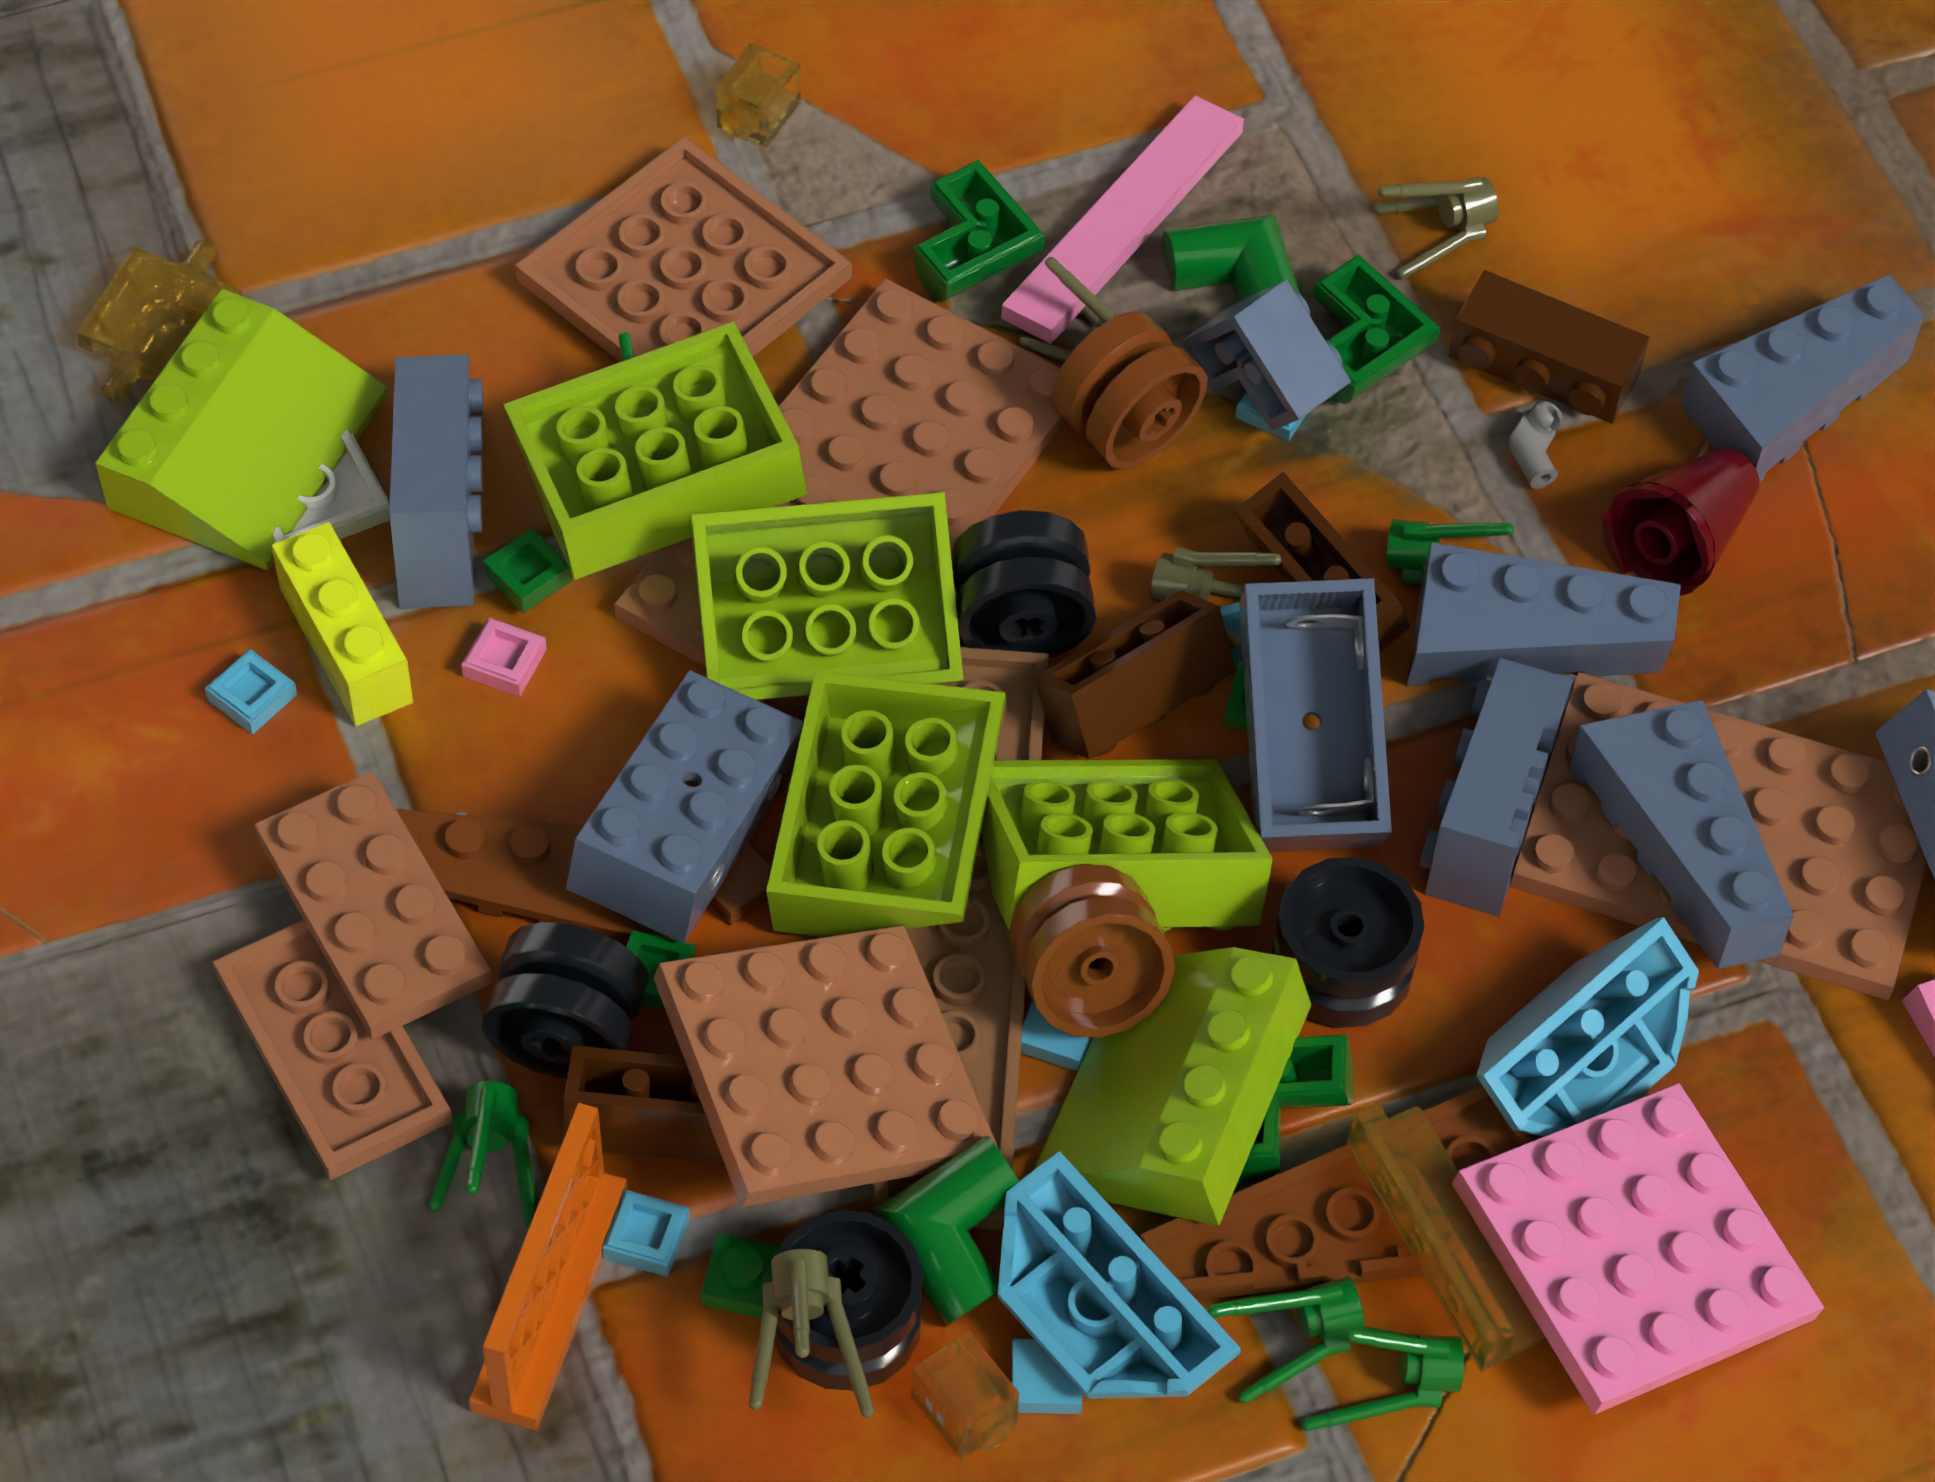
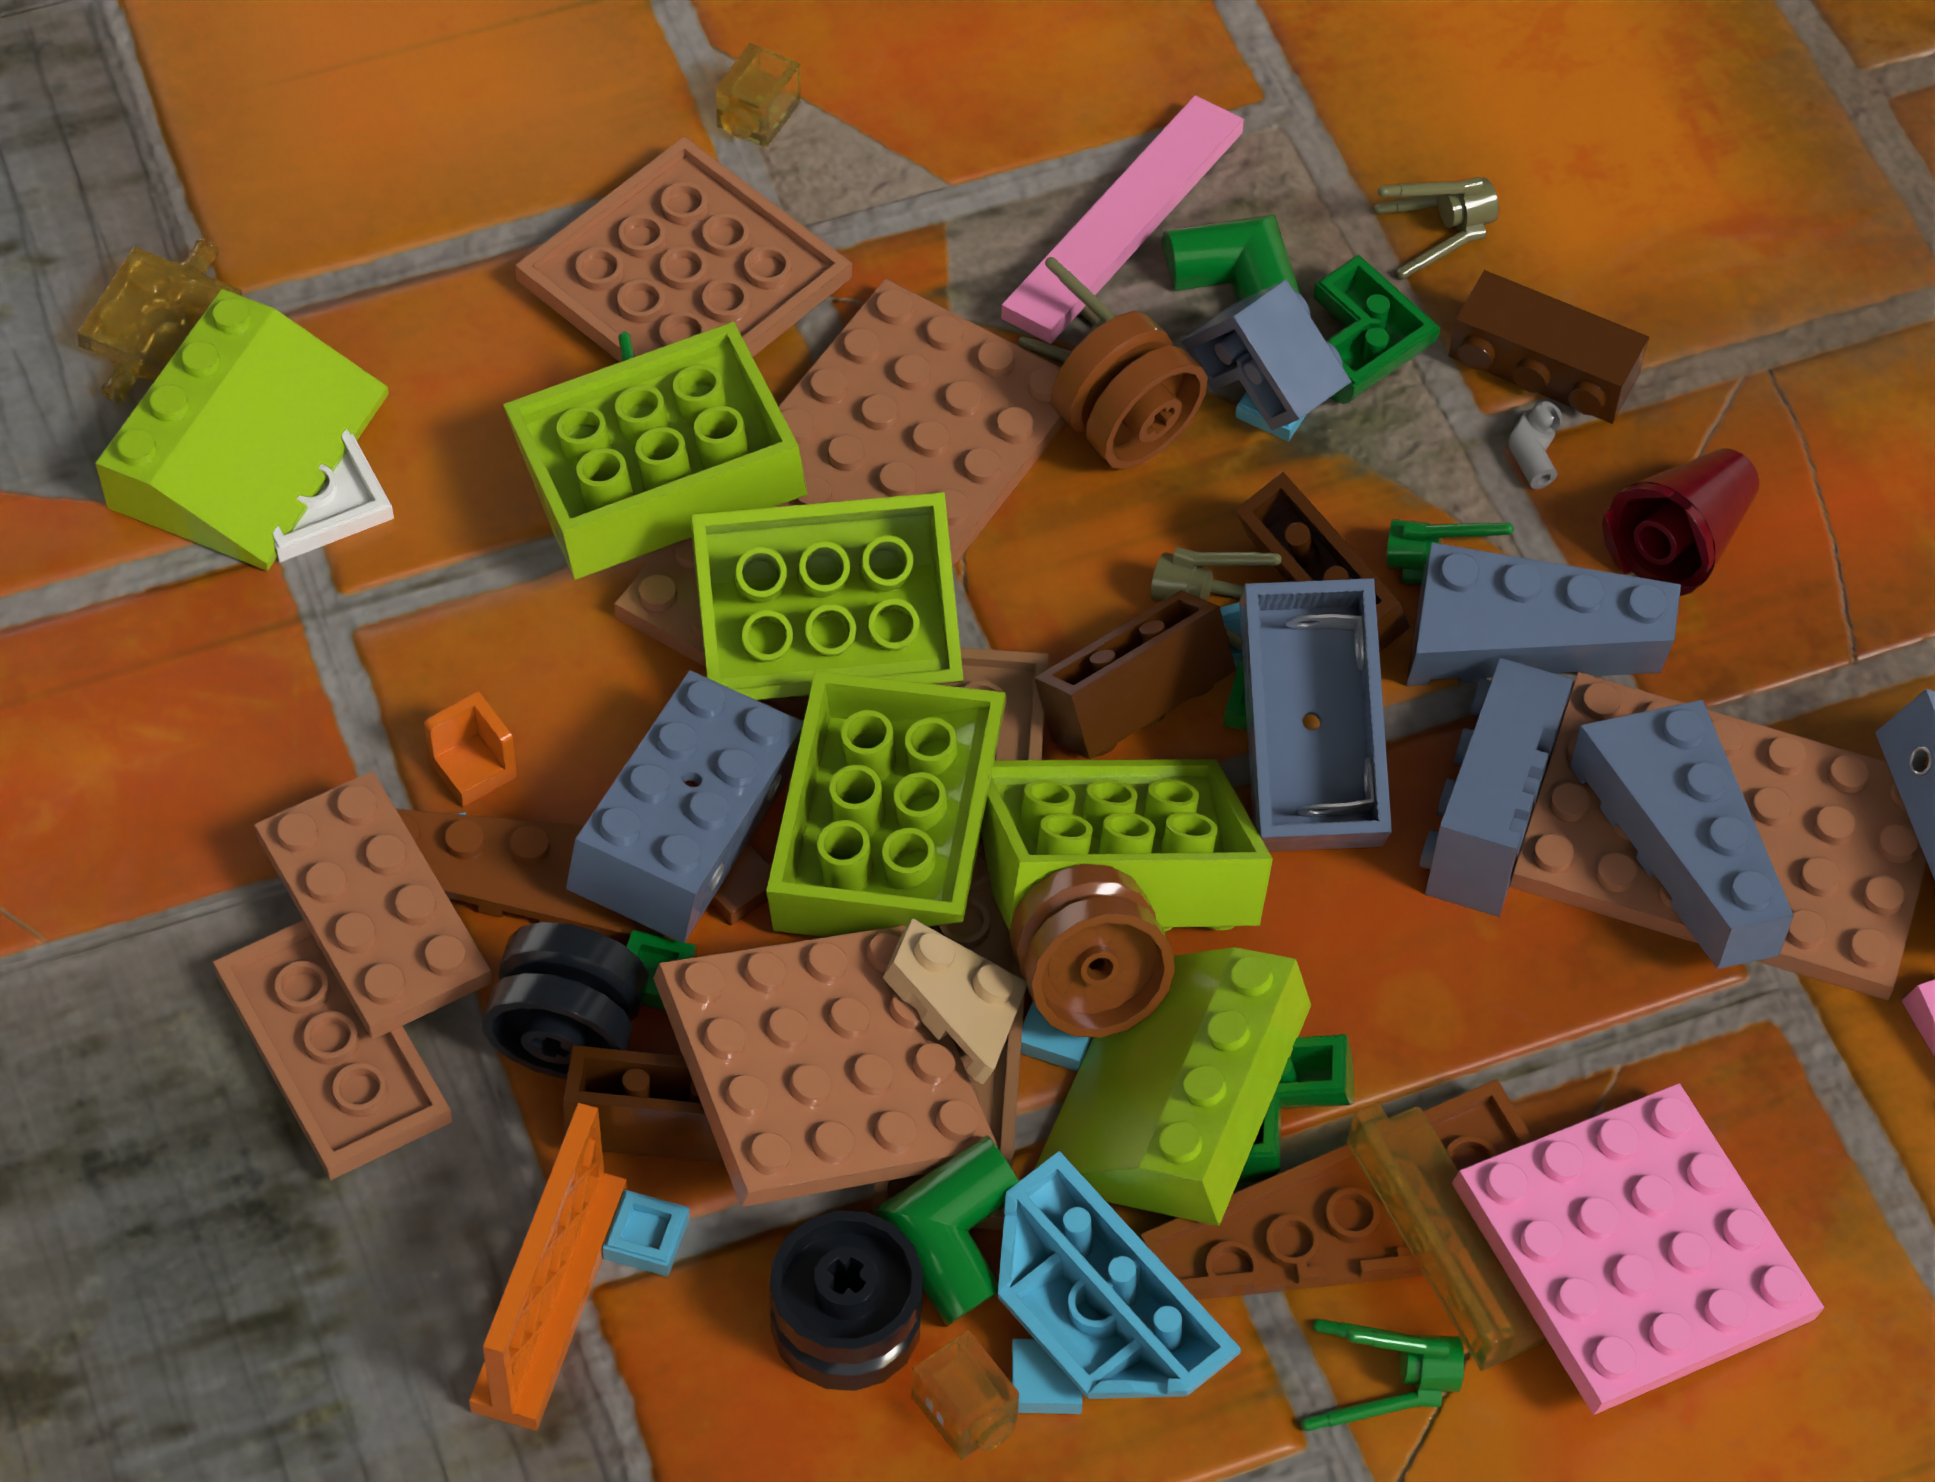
medium azure tile [205,649,297,735] -> none
neon yellow brick [271,522,413,727] -> none
sand blue wedge [389,354,484,609] -> none
green plant [429,1081,537,1230] -> none
bright pink tile [461,617,547,698] -> none
green plate [483,528,572,613] -> none
green plate [701,1233,780,1318] -> none
olive plant [749,1249,875,1418] -> none
green brick [914,159,1045,302] -> none
black wheel [951,510,1097,658] -> none
green plant [1208,1277,1365,1403] -> none
black wheel [1271,857,1425,1028] -> none
medium azure wedge [1476,917,1699,1137] -> none
sand blue wedge [1681,274,1925,483] -> none
none -> orange panel [424,691,517,807]
none -> tan wing [883,918,1027,1085]

